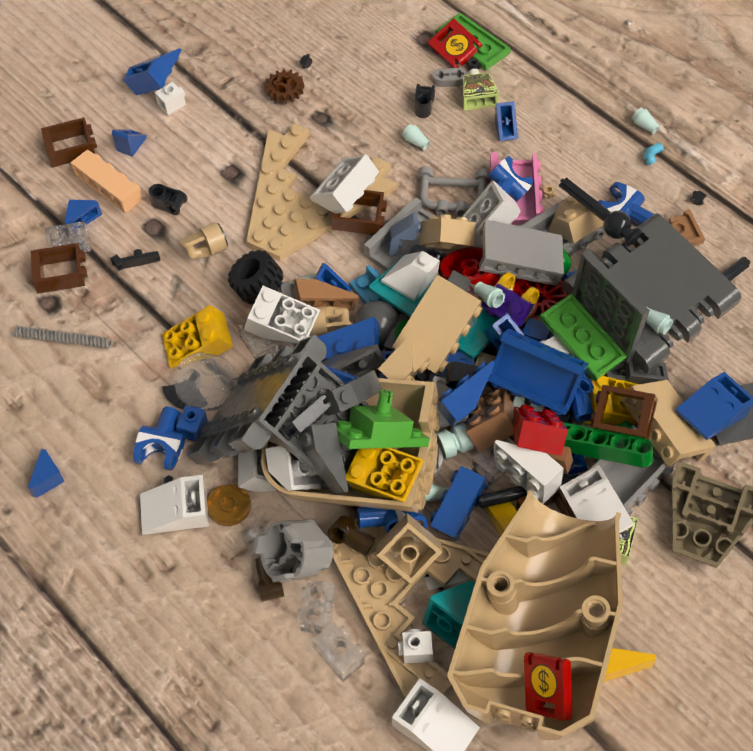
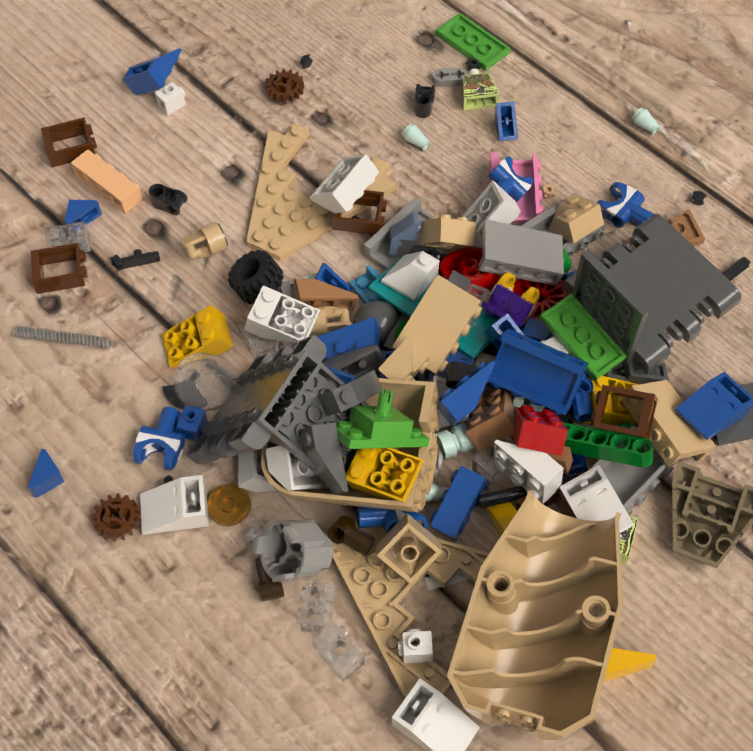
blue slope [112,129,147,157] -> none
piece [280,395,331,441] -> none
light grey bar [418,166,490,217] -> none
teal slope [422,580,476,649] -> none
red container [428,18,483,68] -> none
light aqua cone [474,282,505,308] -> none
red container [524,652,573,721] -> none
black piece [559,177,642,247] -> none
medium azure arm [643,142,664,165] -> none
light aqua cone [646,307,673,335] -> none
none -> reddish brown gear [91,493,141,542]

